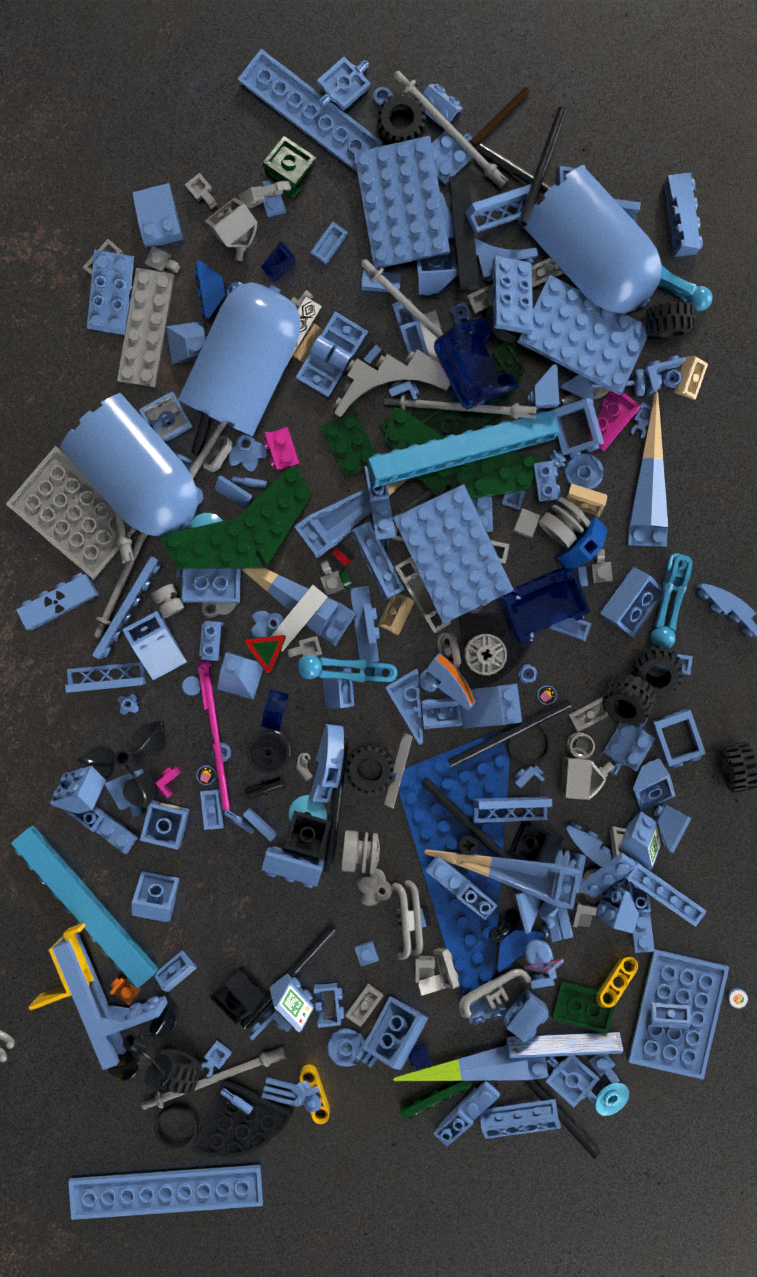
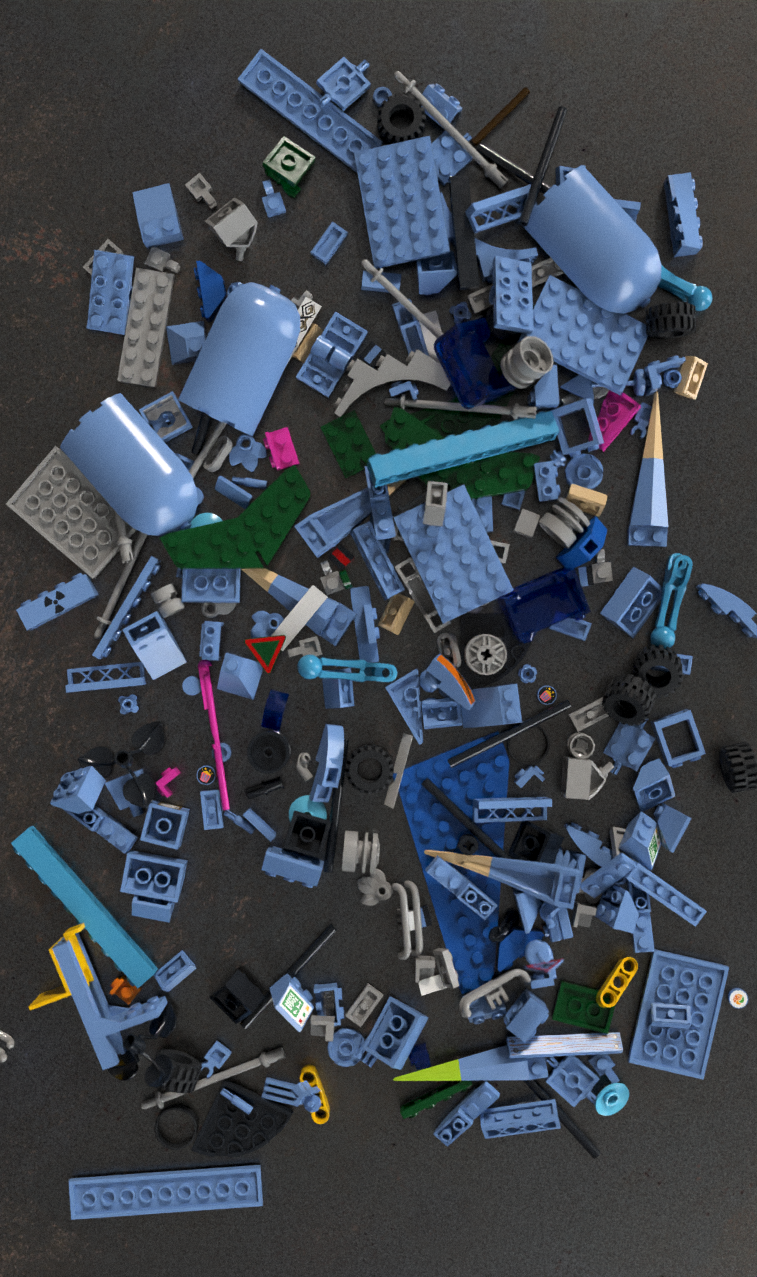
light grey piece [239,181,291,208] -> none
medium blue bracket [249,1008,293,1040] -> none
clear blue slope [261,241,296,281] -> none
medium blue plate [355,941,379,967] -> none
none -> medium blue slope [120,850,188,902]
none -> light grey panel [310,1015,335,1041]
none -> light grey slope [423,481,448,526]
none -> light grey wheel [501,336,553,388]

